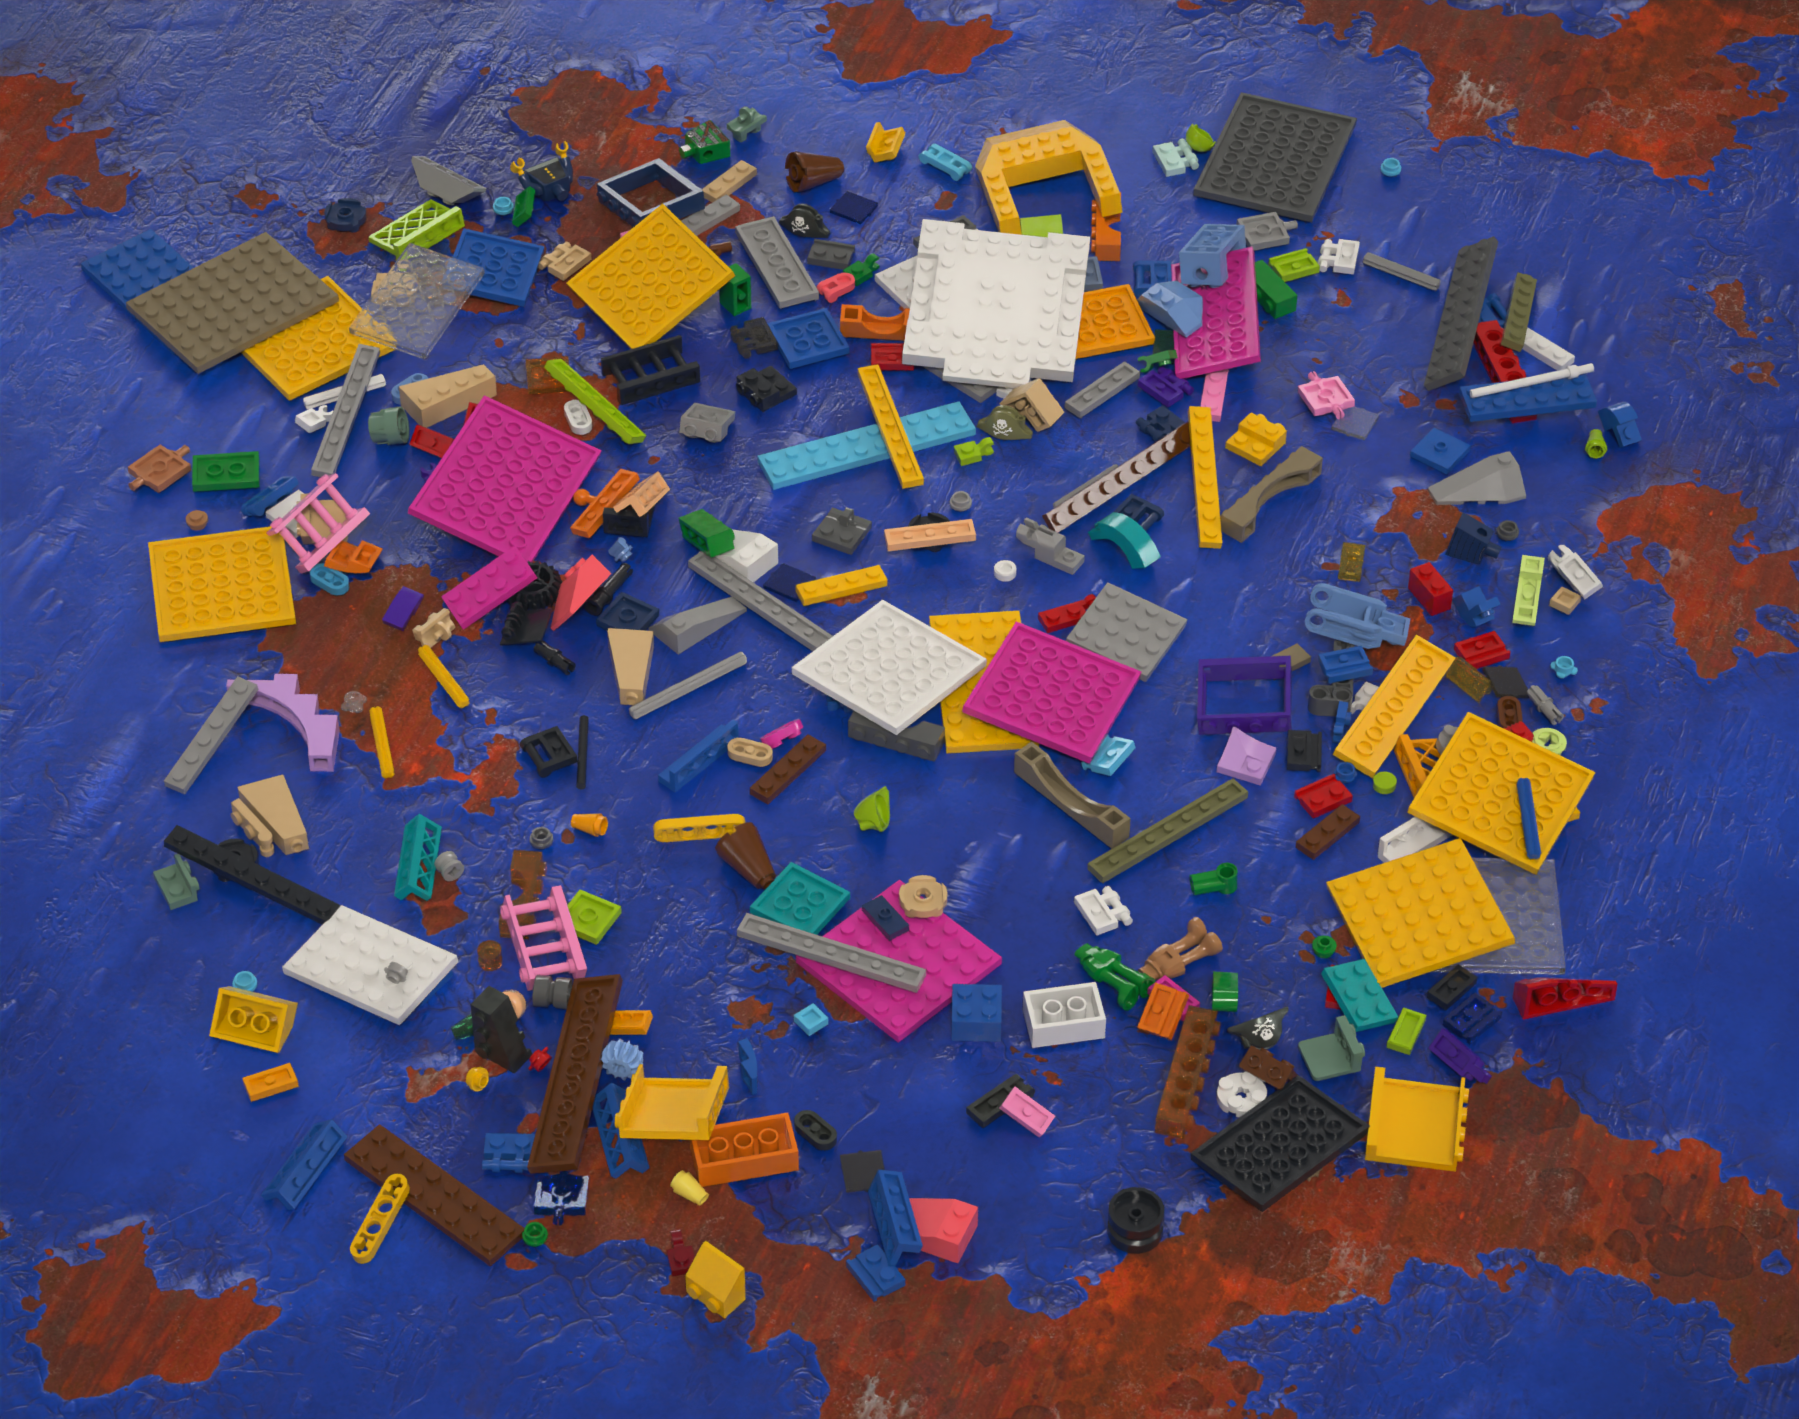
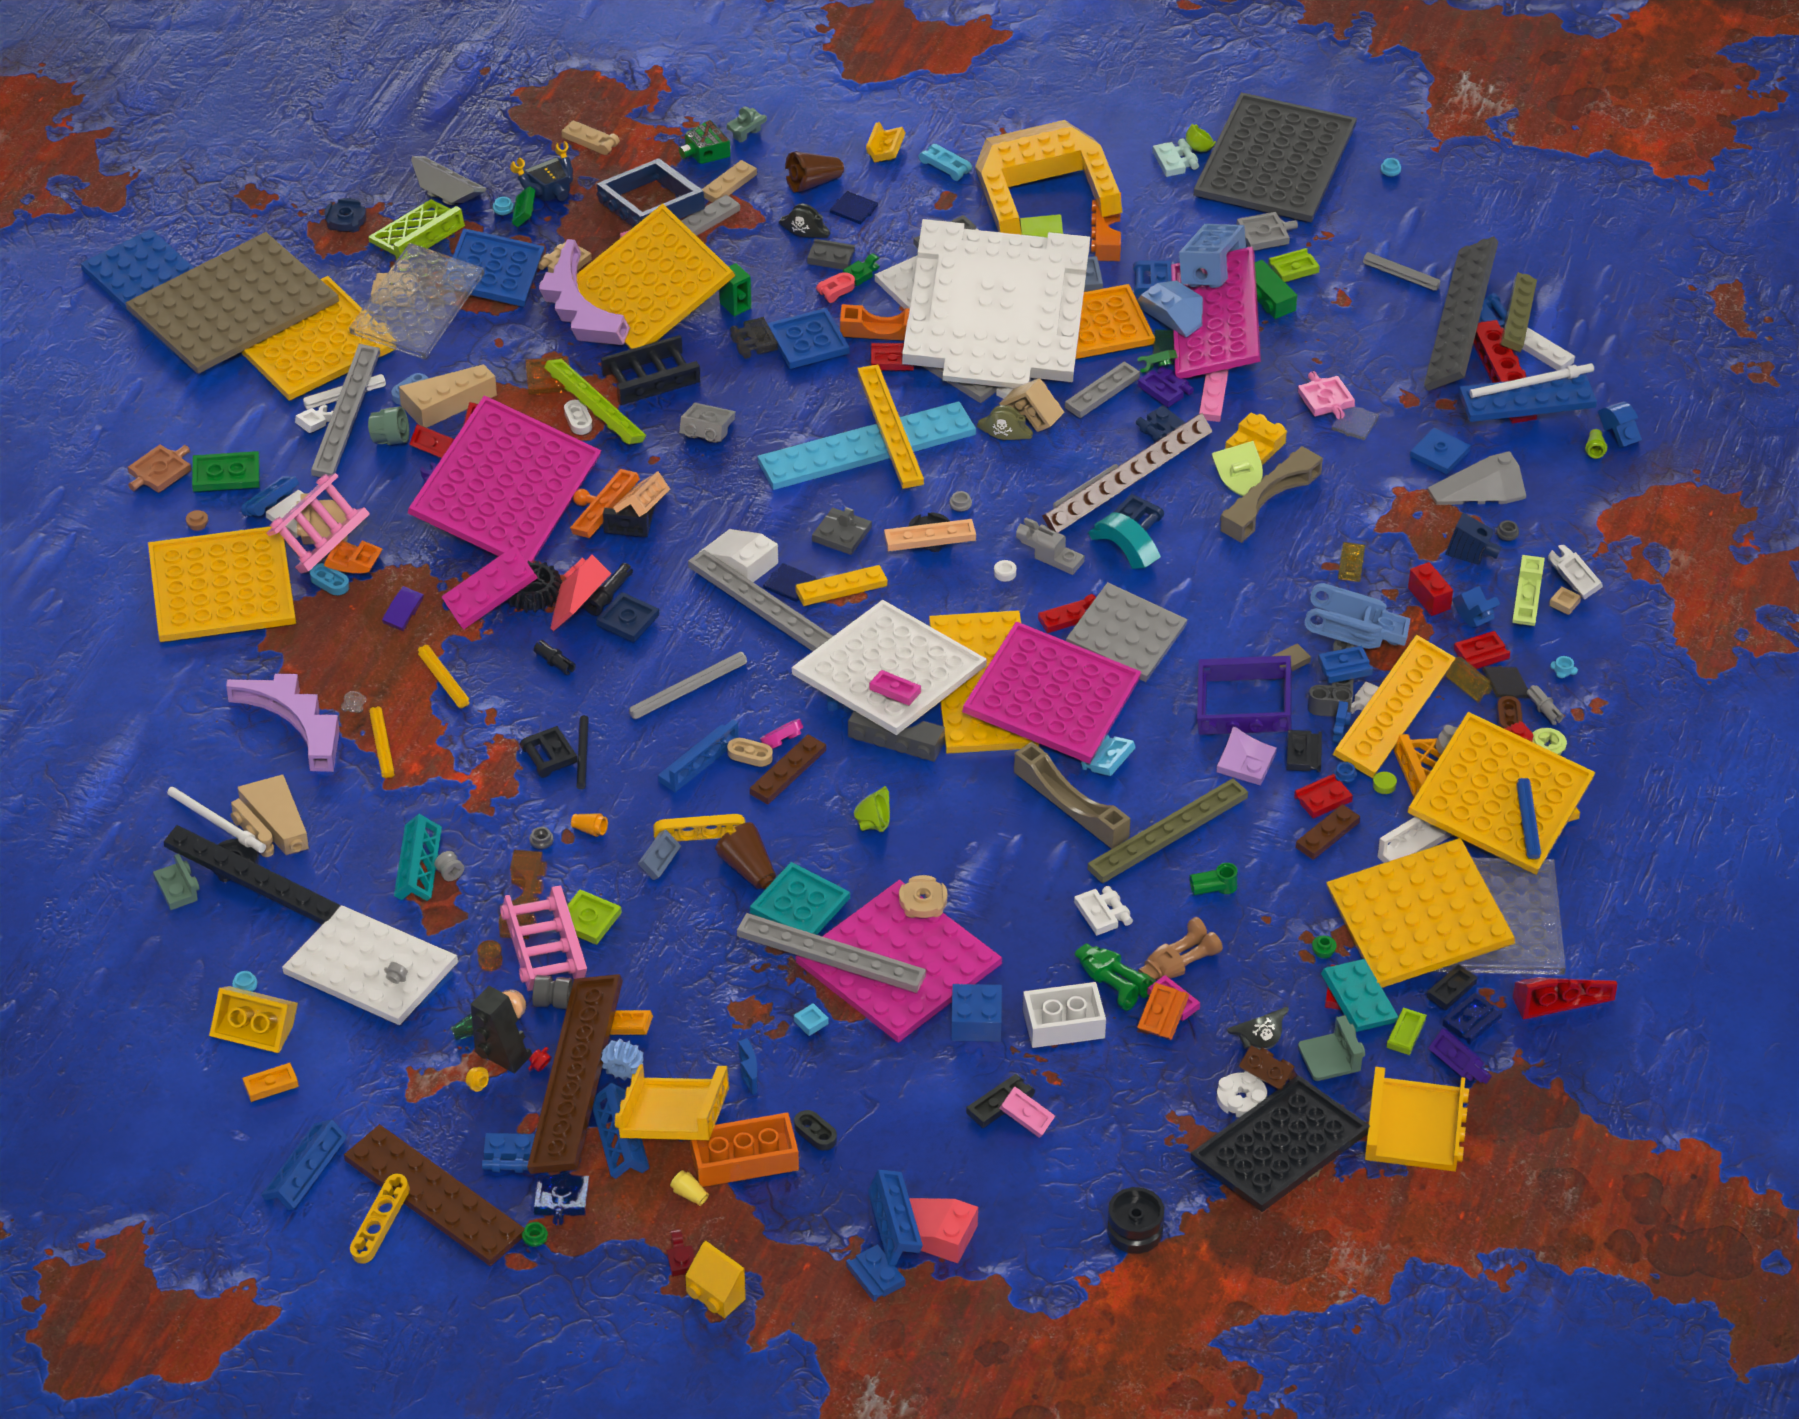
light grey plate [164,676,259,794] -> none
tan hips [413,608,456,648] -> none
black hinge [500,601,553,645] -> none
tan slope [607,628,654,705] -> none
medium blue plate [608,537,633,563] -> none
light grey wedge [649,597,747,655] -> none
green brick [679,509,735,558] -> none
reddish brown arm [709,241,732,257] -> none
light grey plate [735,216,819,308] -> none
black plate [736,366,797,412] -> none
clear smoke piece [840,1150,885,1193] -> none
dark blue plate [862,895,909,941] -> none
lime plate [954,437,994,466] -> none
clear orange brick [1155,1005,1221,1139] -> none
yellow plate [1188,406,1222,549] -> none
green beam [1212,971,1238,1012] -> none
white plate [1318,239,1360,275] -> none
none -> white bar [167,787,266,853]
none -> lavender arch [539,239,630,345]
none -> tan plate [561,120,620,155]
none -> sand blue plate [638,829,681,880]
none -> dark pink plate [869,670,921,706]
none -> yellowish green shield [1212,441,1263,496]

